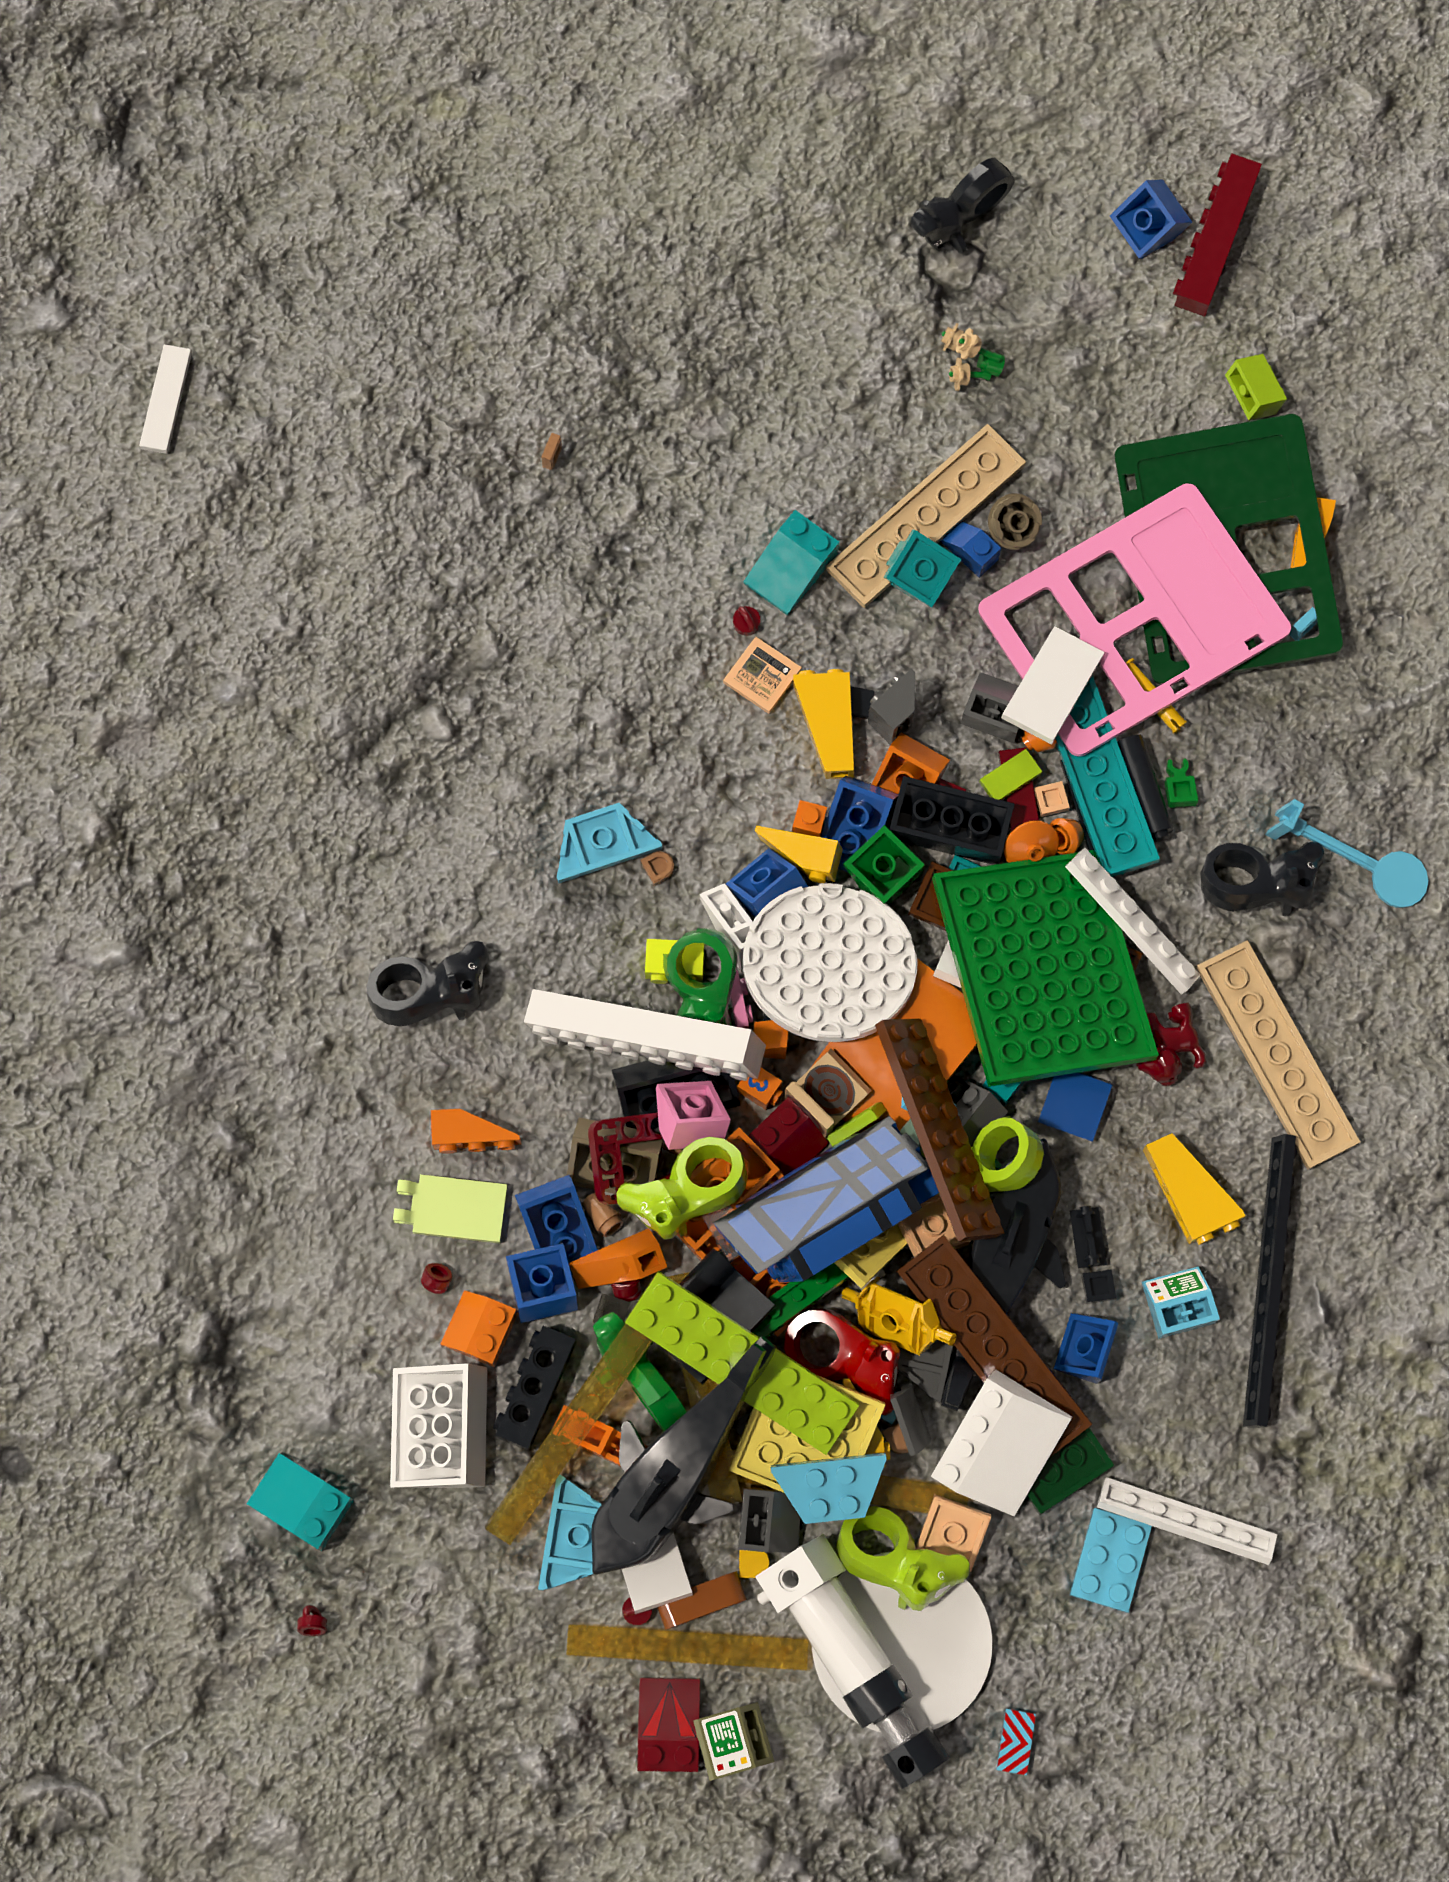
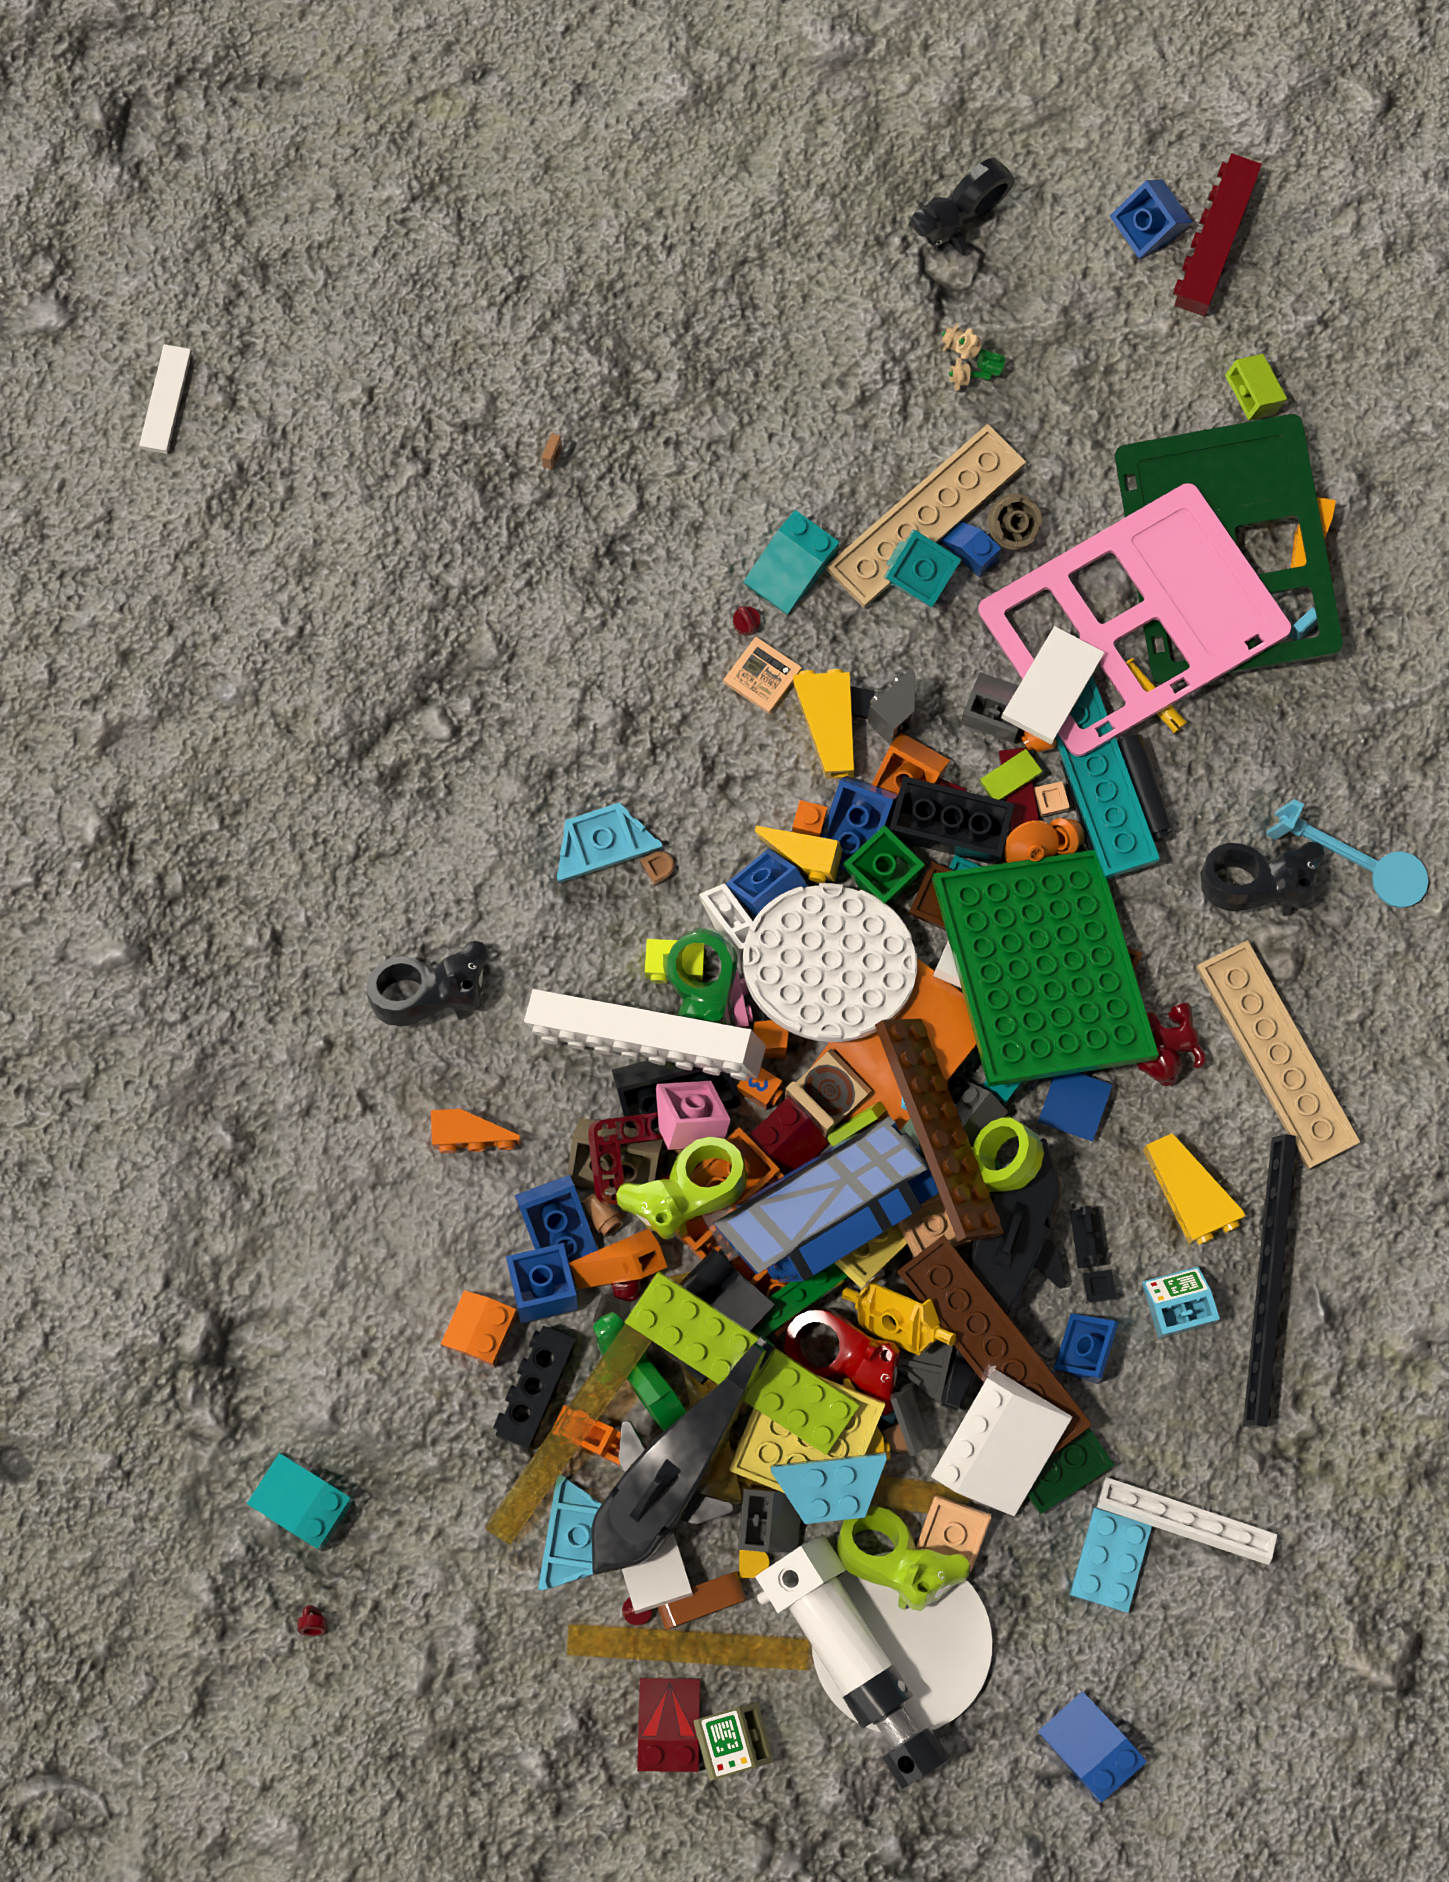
white slope [390,1364,487,1488] -> none
yellowish green tile [393,1174,508,1244] -> none
dark red tile [421,1263,453,1294] -> none
tile [996,1709,1036,1775] -> none
white plate [1065,848,1200,994] -> none
green plate [1164,758,1198,808] -> none
none -> slope [1037,1691,1147,1803]

